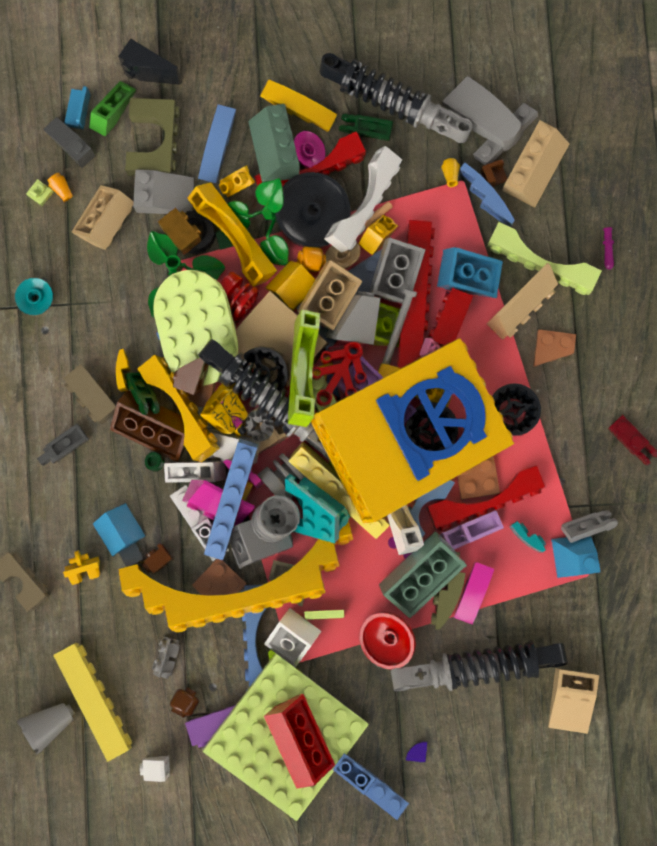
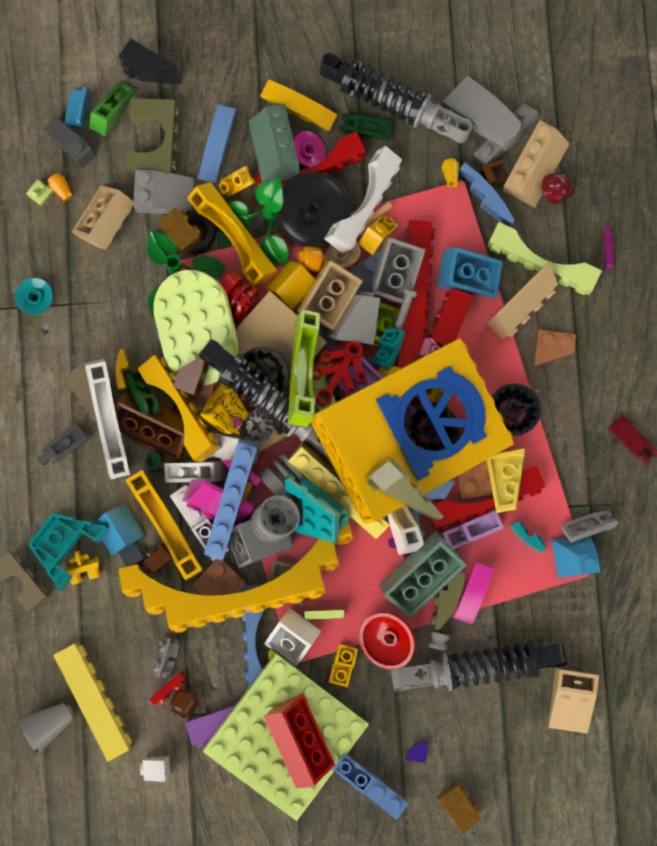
none -> teal wing [28,513,109,591]
none -> white arch [84,359,130,479]
none -> yellow arch [125,470,204,581]
none -> red plate [149,672,186,705]
none -> yellow slope [328,644,358,687]
none -> olive wedge [364,458,444,520]
none -> teal slope [372,327,405,370]
none -> light grey wheel [428,631,450,651]
none -> pearl gold brick [437,783,481,833]
none -> light yellow wing [487,448,525,513]
none -> dark red hair [541,173,573,204]

